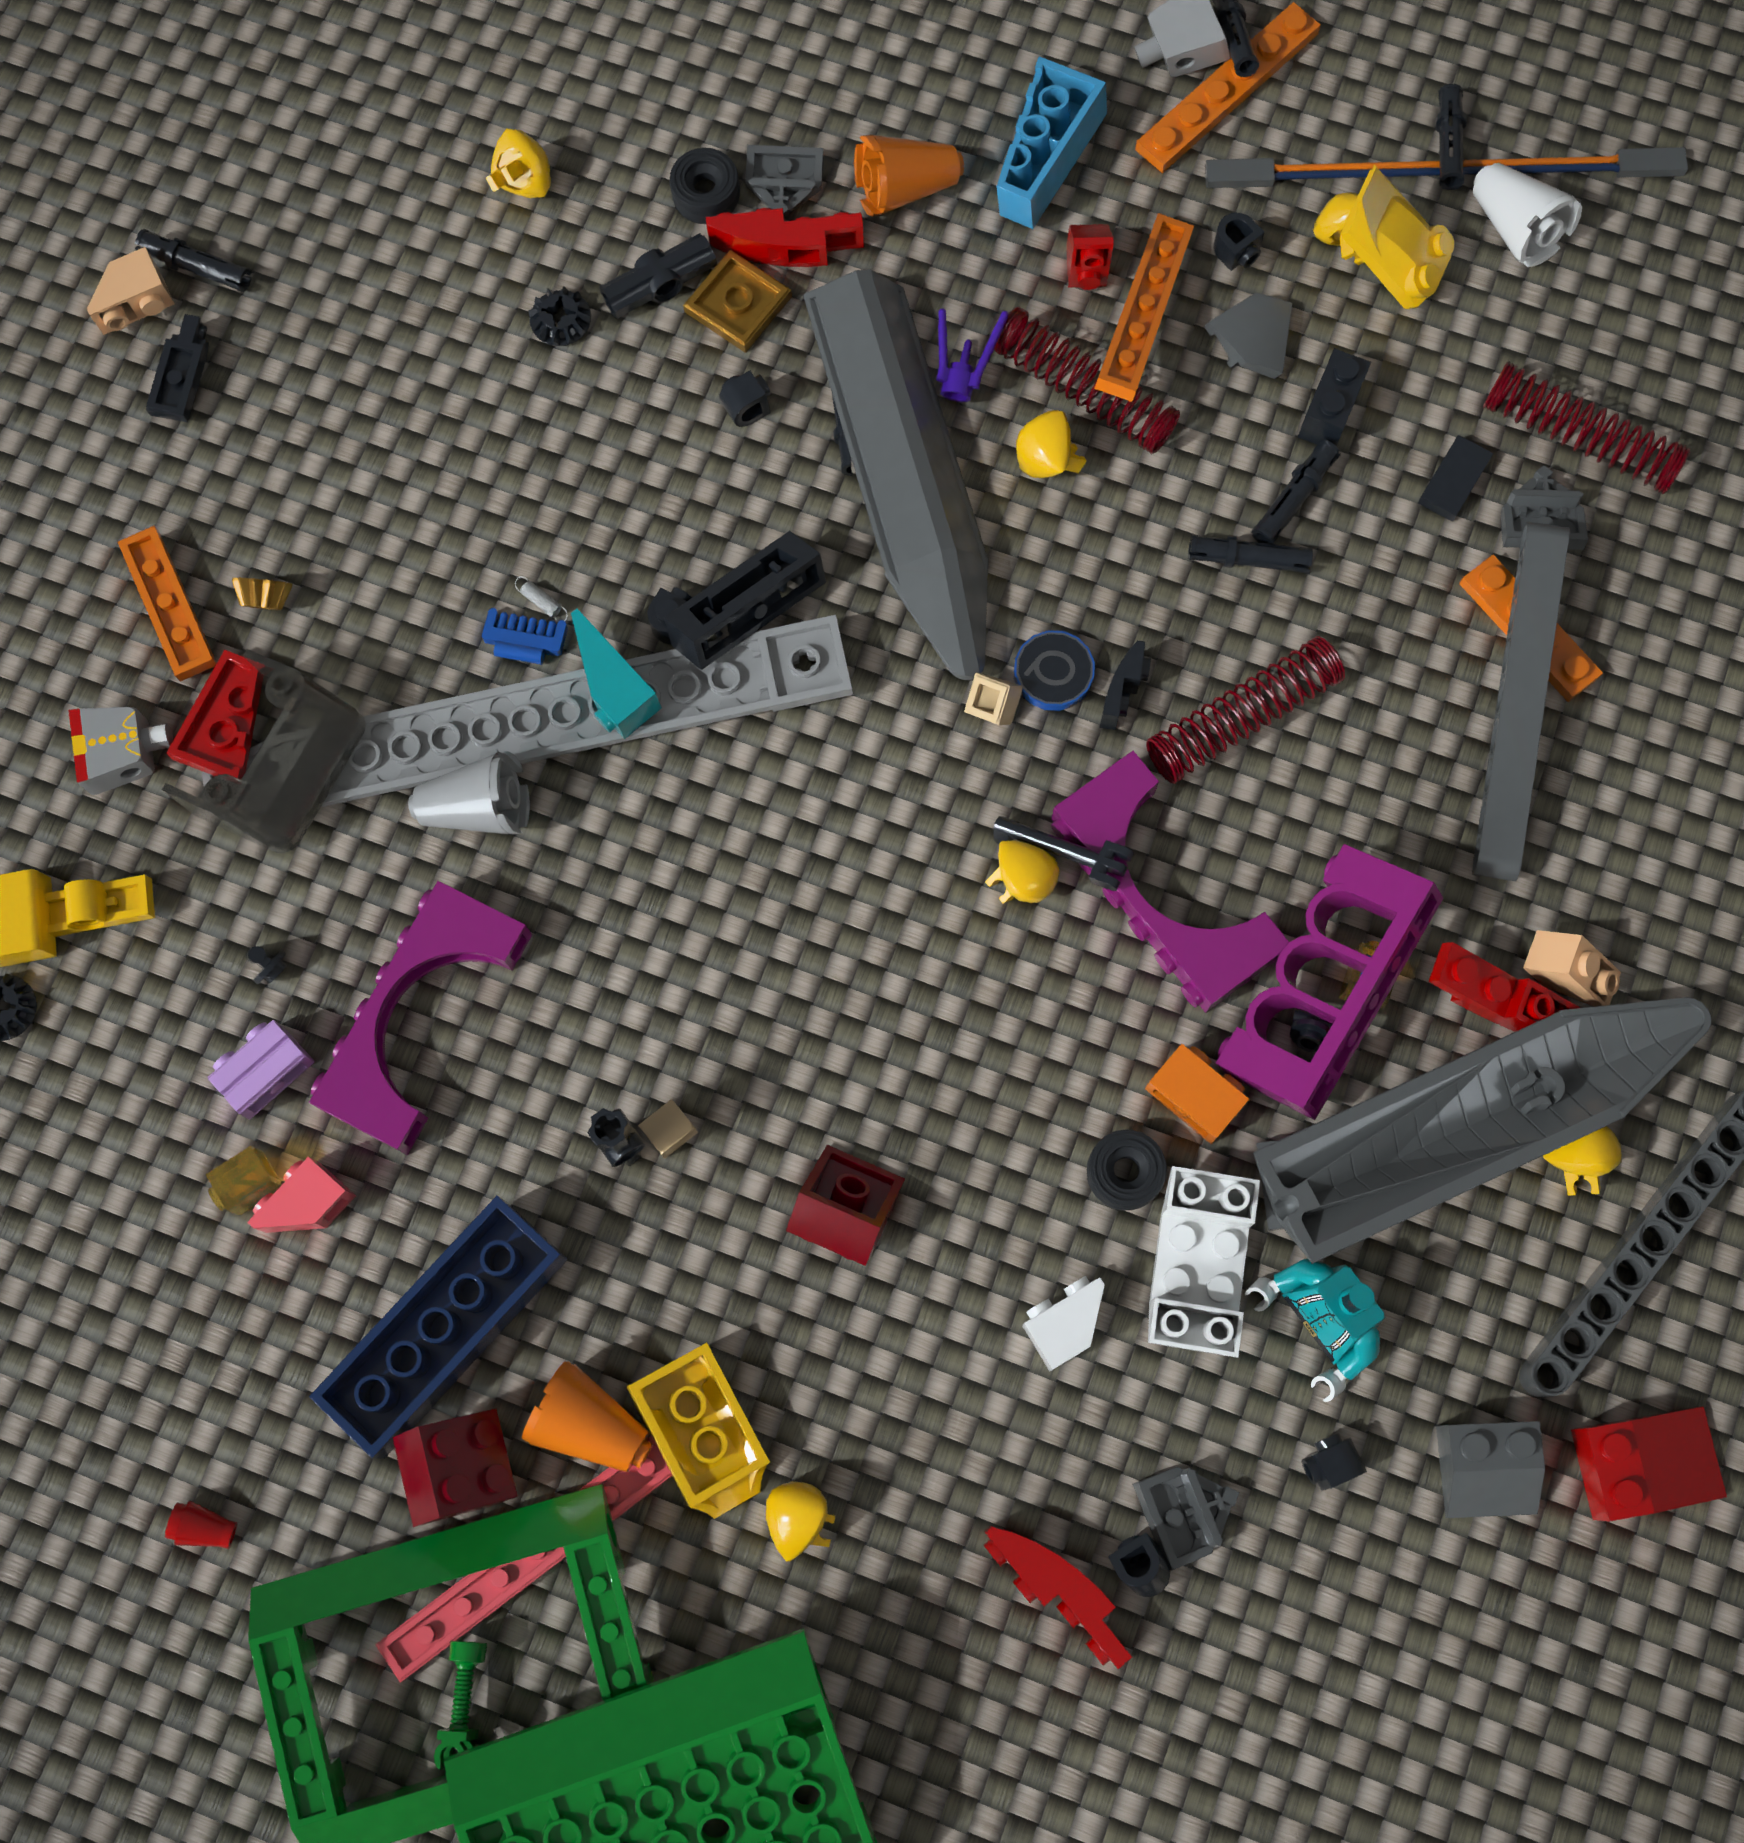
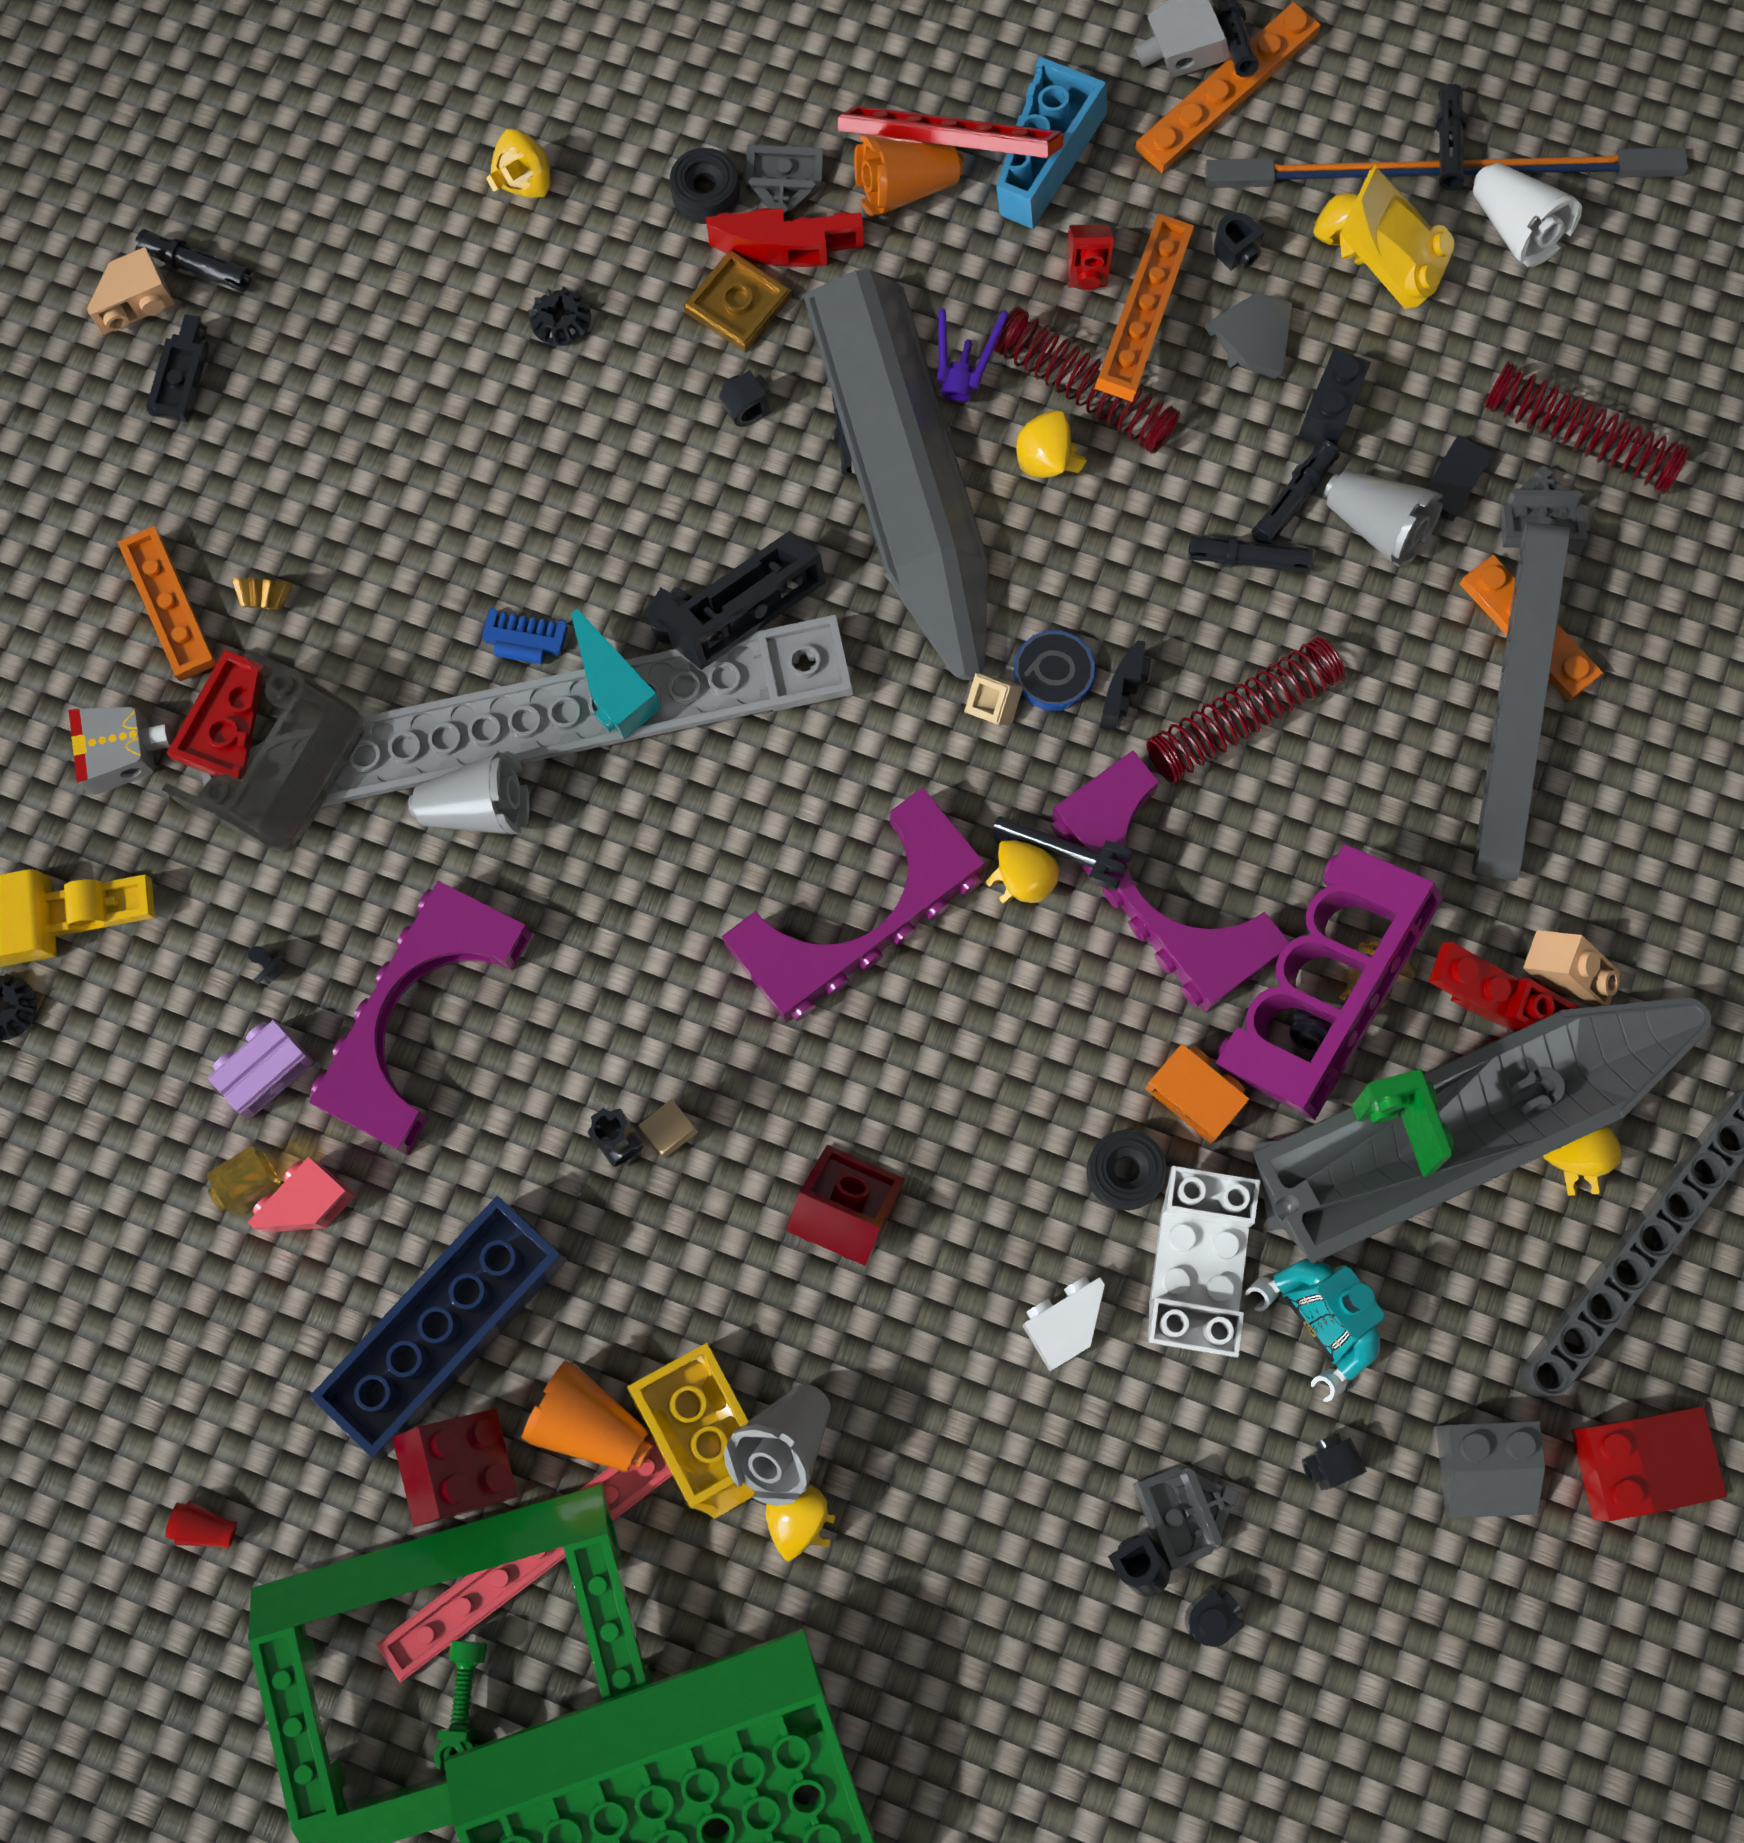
white piece [515,576,567,622] -> none
black piece [599,233,717,319] -> none
red slope [984,1525,1132,1669] -> none
none -> magenta arch [722,787,985,1023]
none -> light grey cone [724,1384,831,1506]
none -> red tile [838,105,1064,158]
none -> black plate [1185,1587,1245,1647]
none -> light grey cone [1324,470,1443,568]
none -> green bracket [1352,1069,1453,1177]

